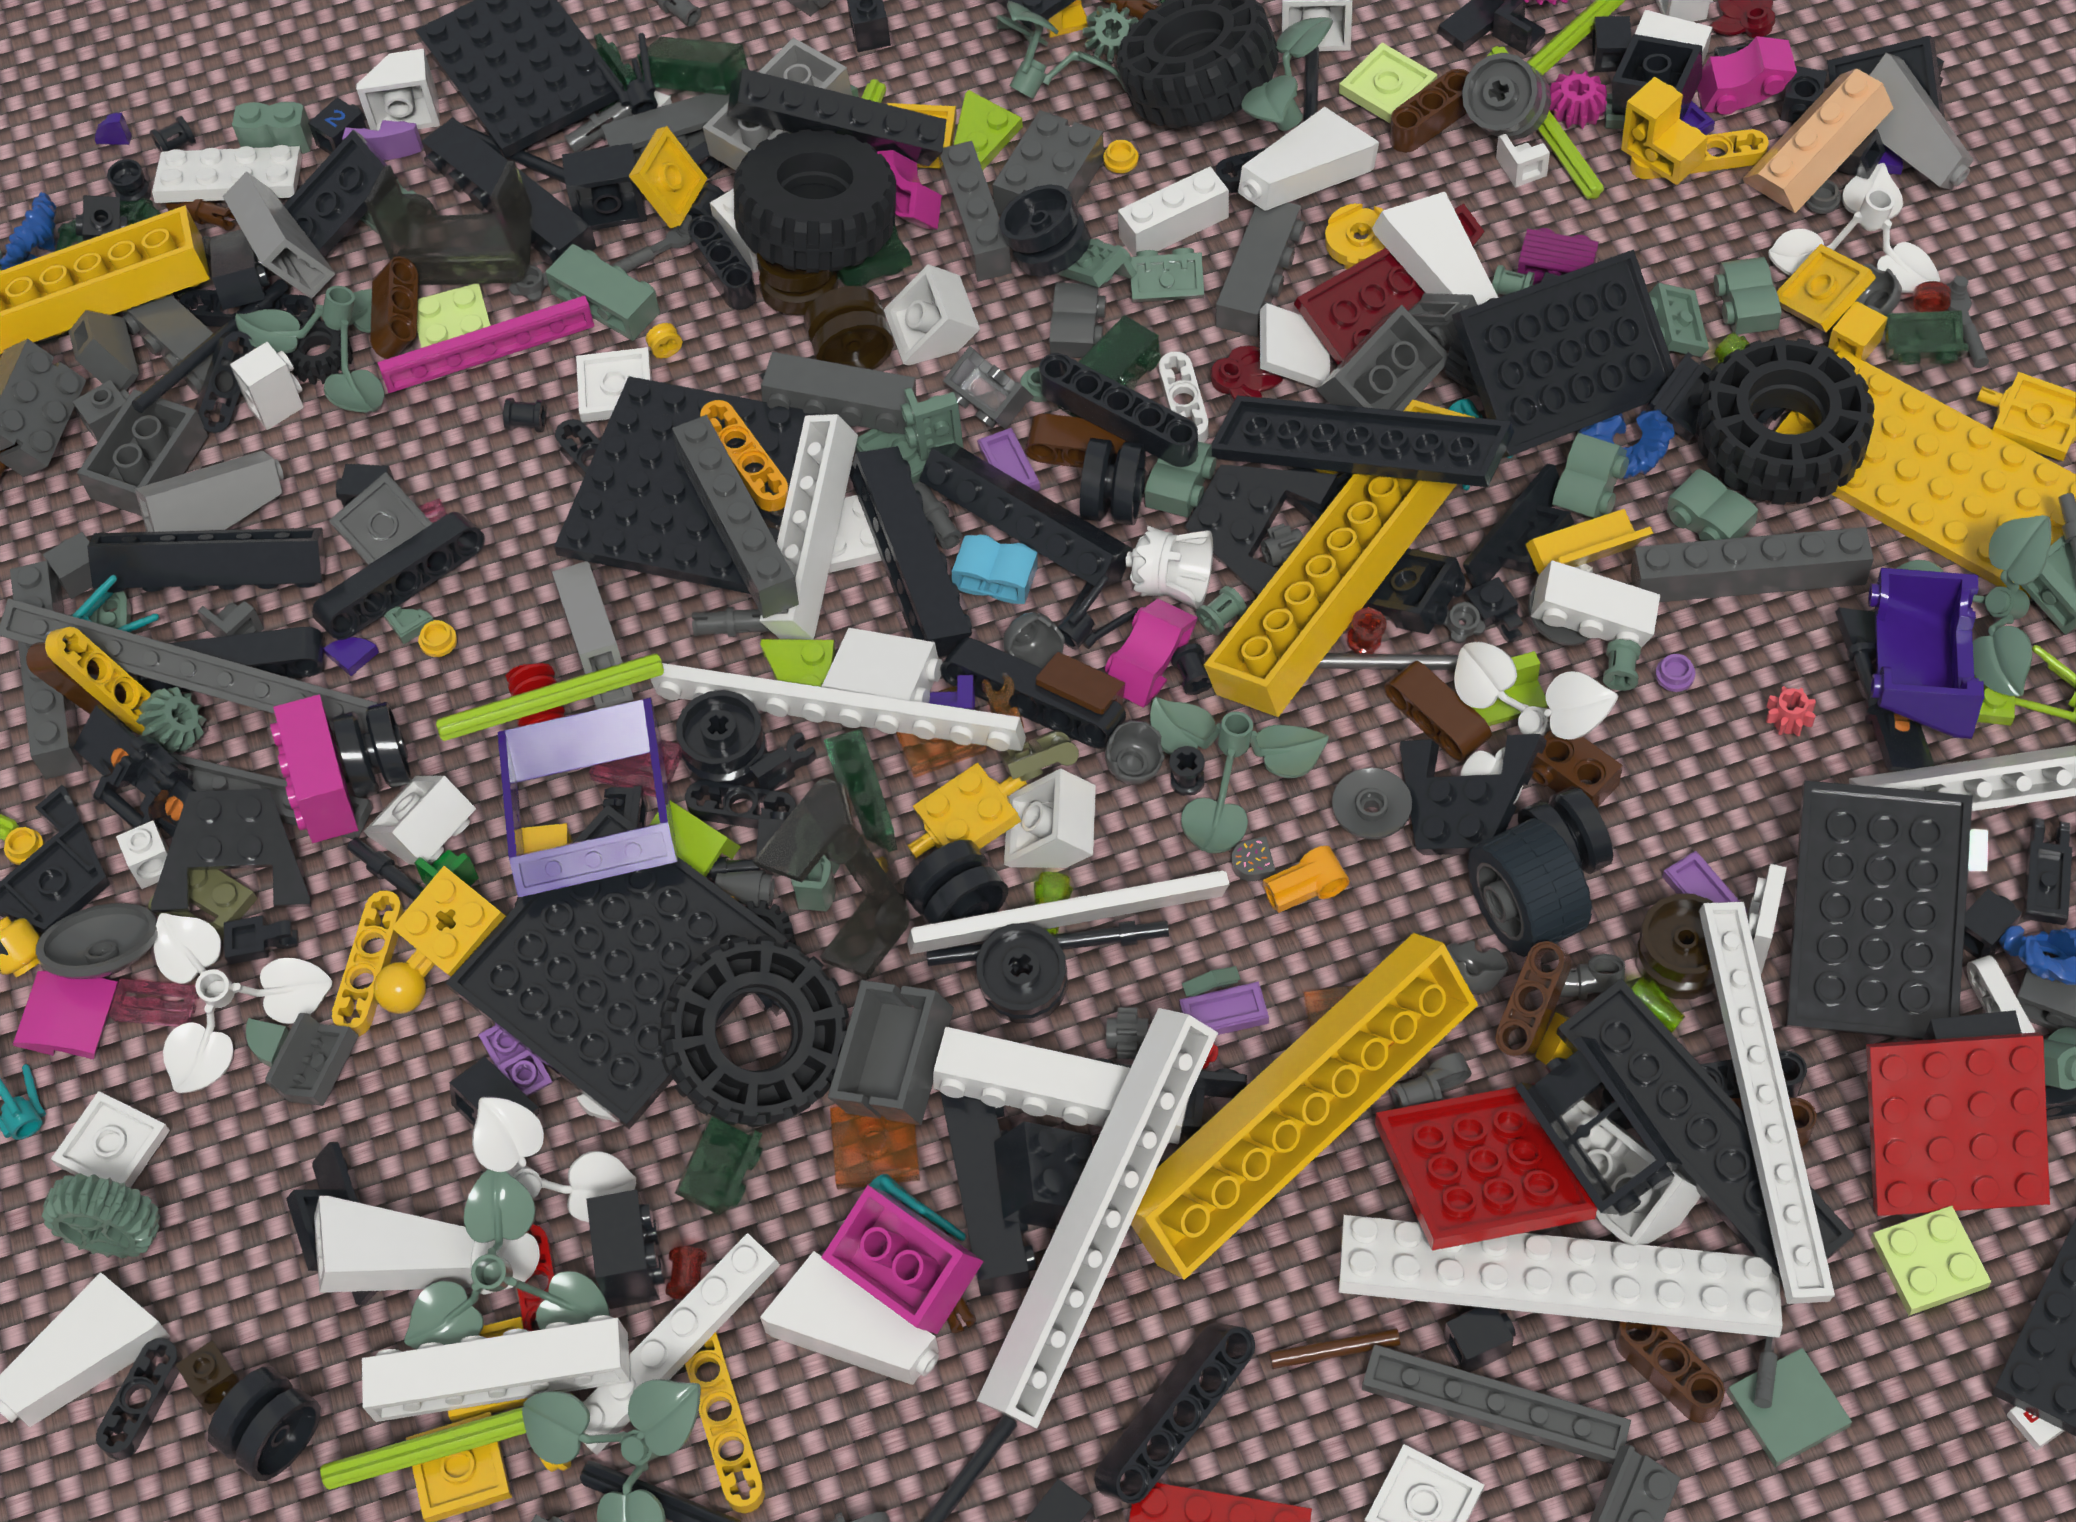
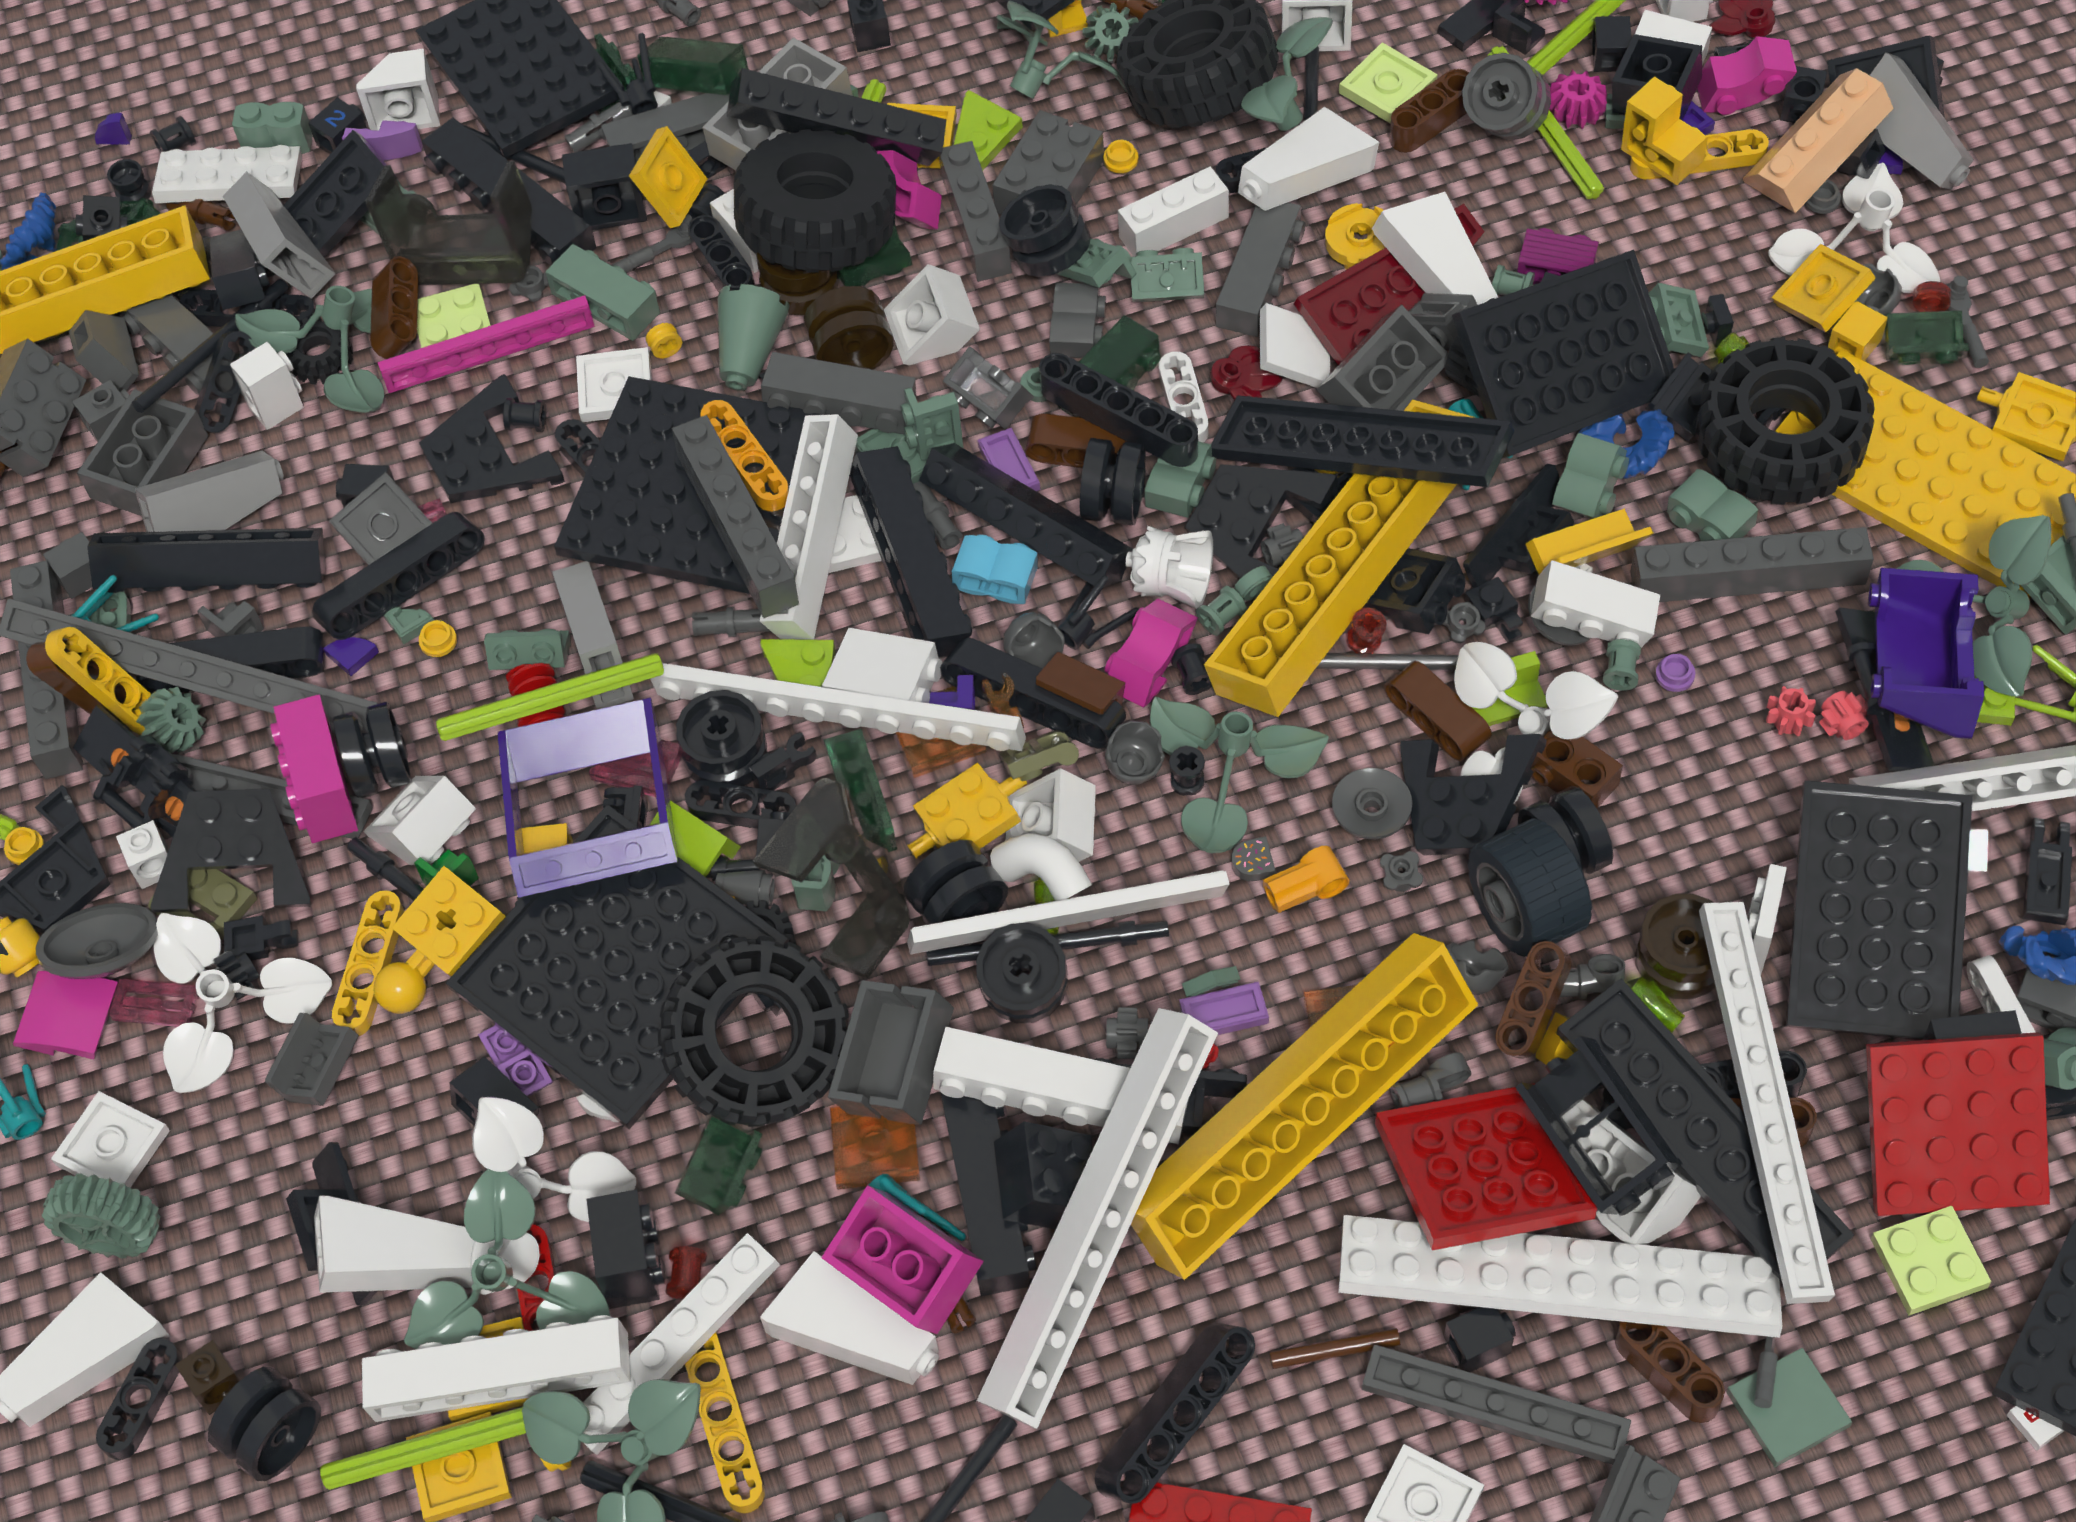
sand green tile [246,1018,289,1067] -> none
white panel [1496,134,1550,188] -> none
medium lavender tile [1662,851,1747,912] -> none
sand green brick [1714,257,1782,335] -> none
black brick [1963,889,2022,959] -> none
none -> black gear [213,950,260,1000]
none -> black wing [419,374,565,503]
none -> sand green bracket [484,629,571,670]
none -> sand green cone [717,284,789,390]
none -> white cylinder [990,833,1092,901]
none -> sand green tile [1234,566,1273,601]
none -> dark grey plate [1380,851,1423,892]
none -> black plate [1701,294,1734,347]
none -> coral gear [1819,691,1869,740]

